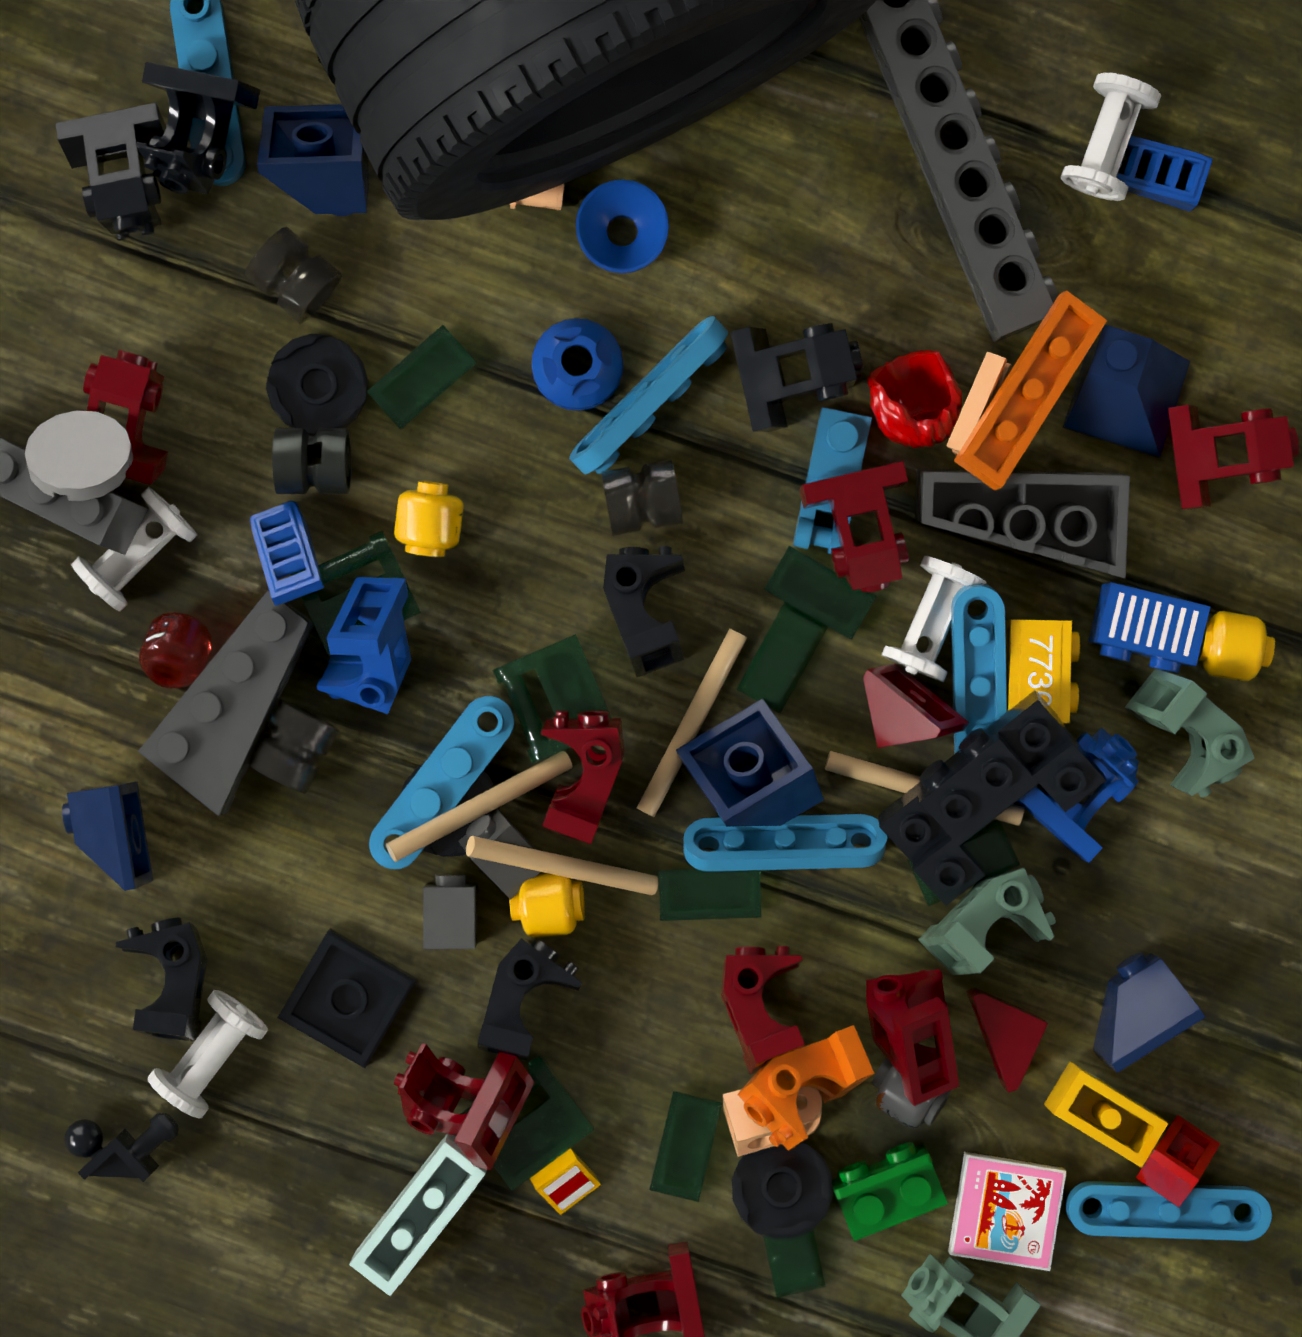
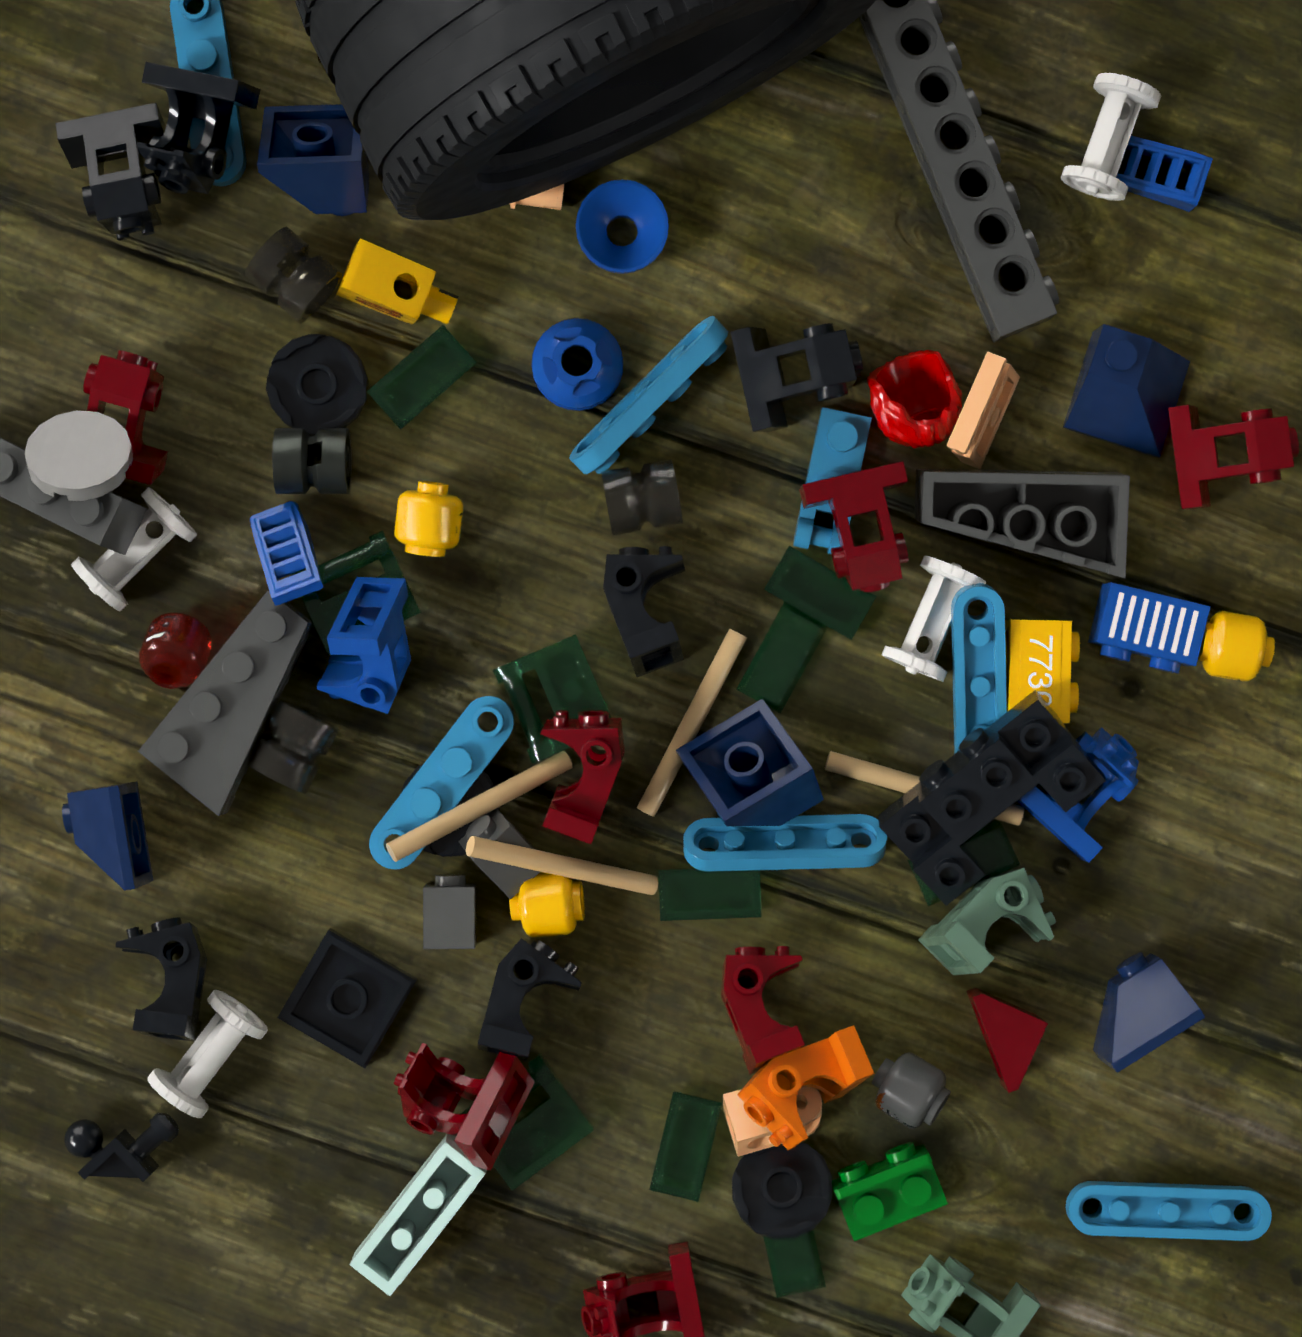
tile [530,1148,601,1215] -> none
dark red slope [863,663,969,748] -> none
dark red tile [866,969,960,1106] -> none
tile [948,1152,1066,1271] -> none
orange plate [954,290,1107,490] -> none
yellow brick [1044,1062,1168,1168] -> none
sand green tile [1124,669,1255,797] -> none
red slope [1135,1115,1221,1207] -> none
none -> yellow torso [336,238,459,324]

